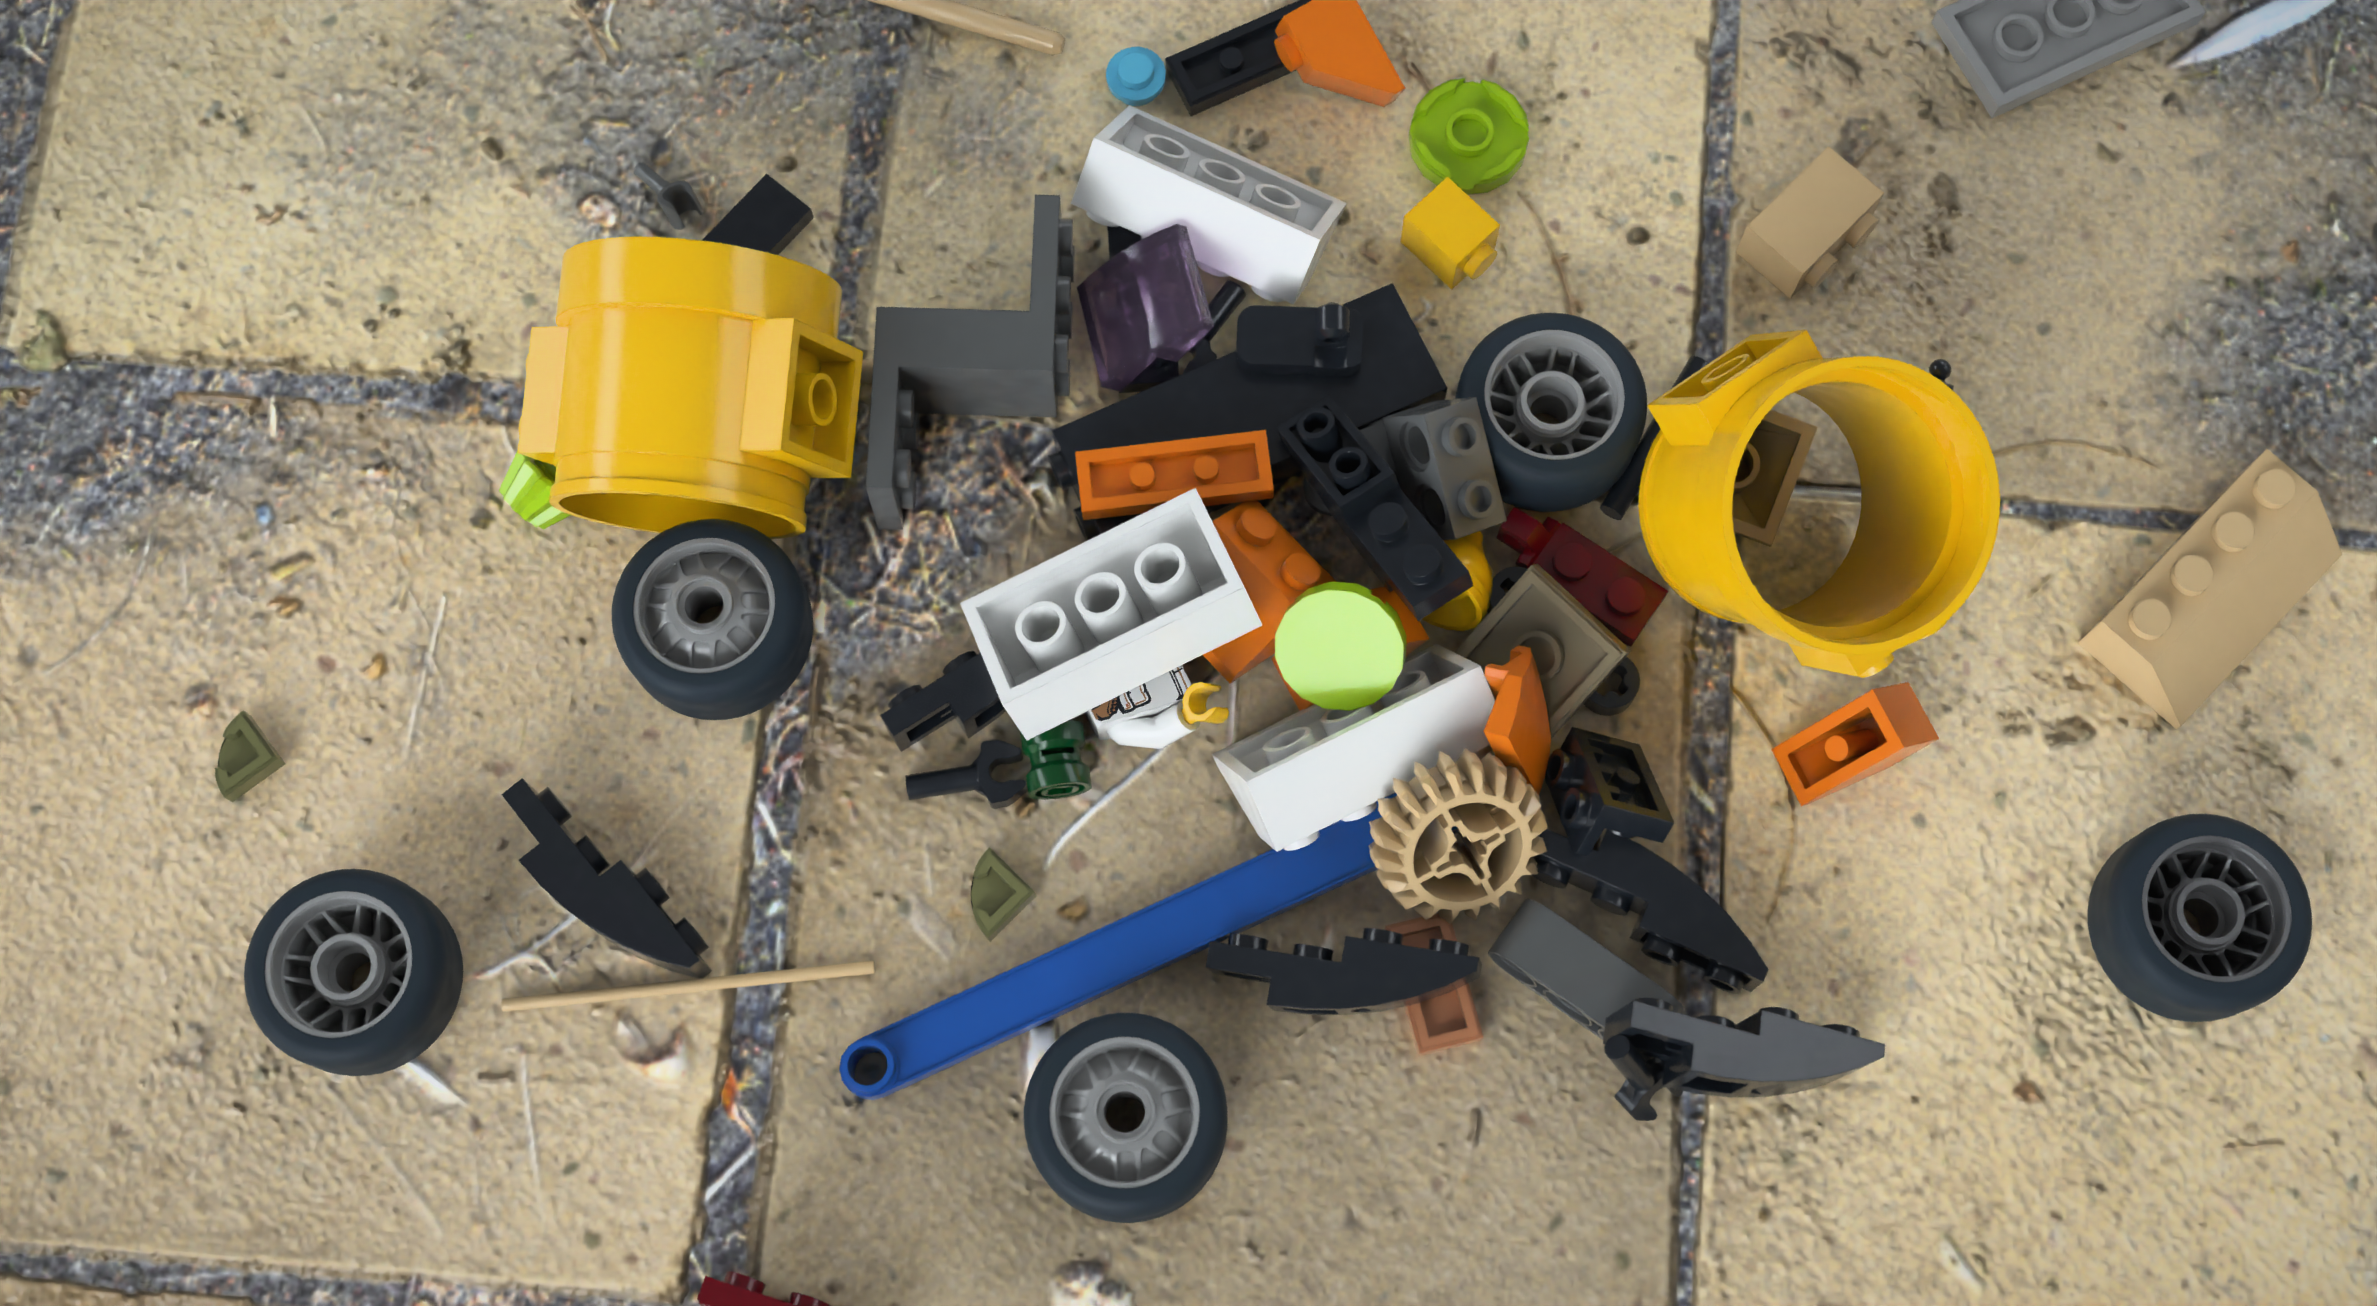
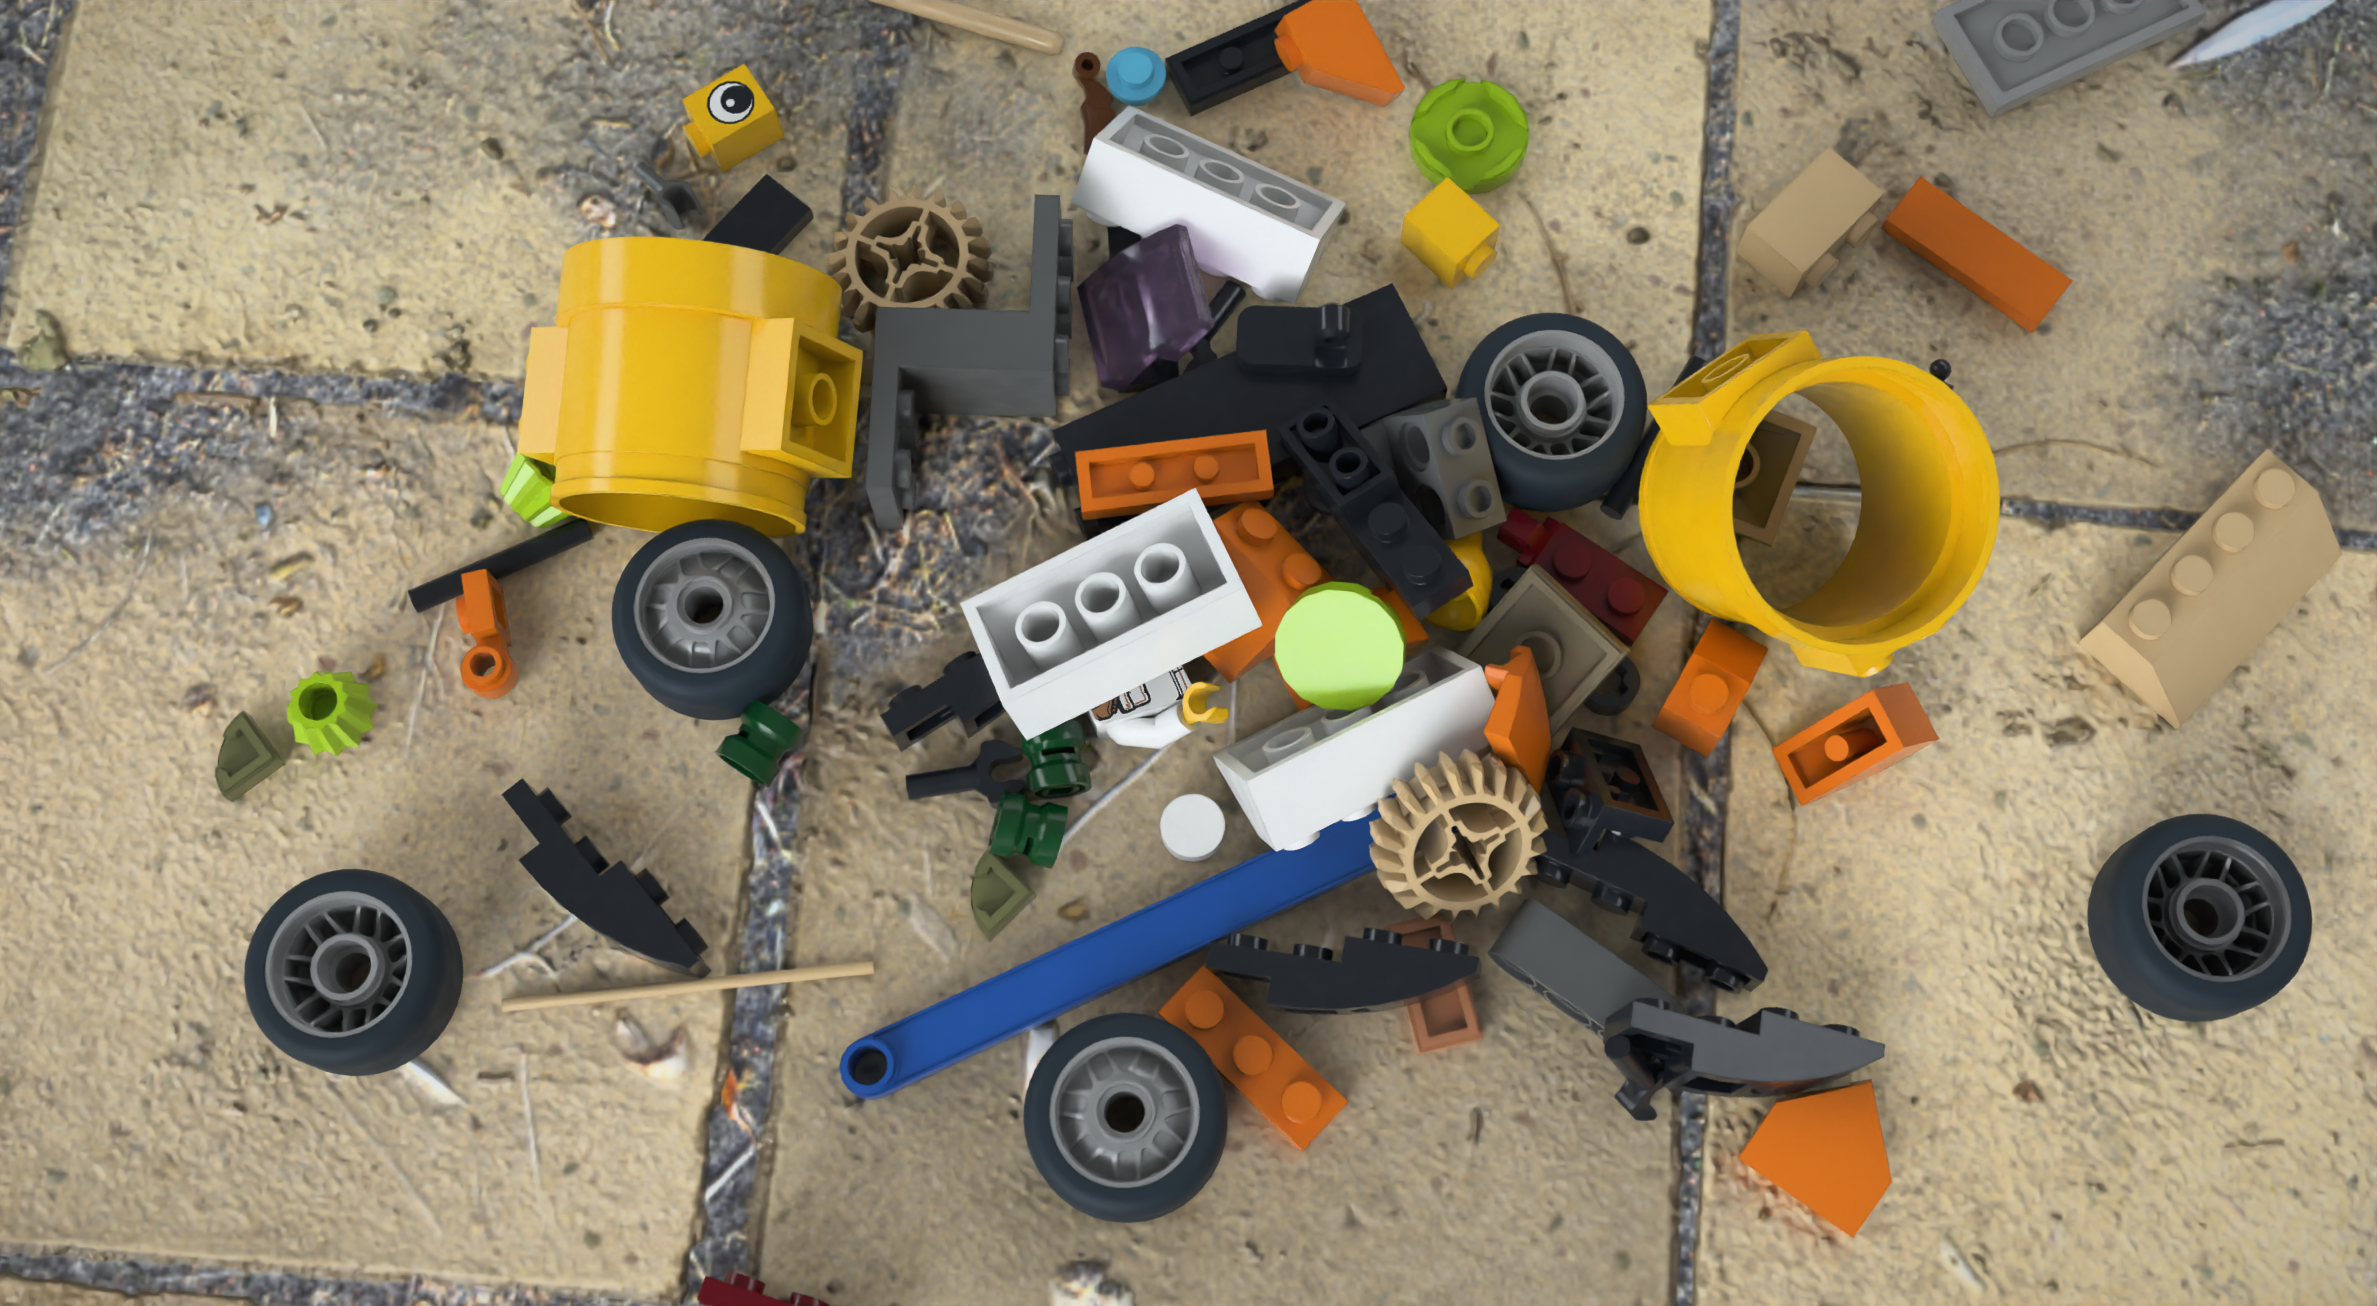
none -> lime piece [287,670,378,756]
none -> black bar [408,518,595,613]
none -> orange plate [456,569,518,699]
none -> yellow brick [682,64,784,173]
none -> dark green wheel [715,700,805,787]
none -> tan gear [827,185,994,335]
none -> dark green wheel [988,790,1068,869]
none -> reddish brown piece [1072,52,1116,155]
none -> orange plate [1158,964,1348,1153]
none -> white tile [1160,794,1225,862]
none -> orange slope [1651,618,1769,758]
none -> orange slope [1738,1079,1892,1238]
none -> orange tile [1881,176,2073,333]

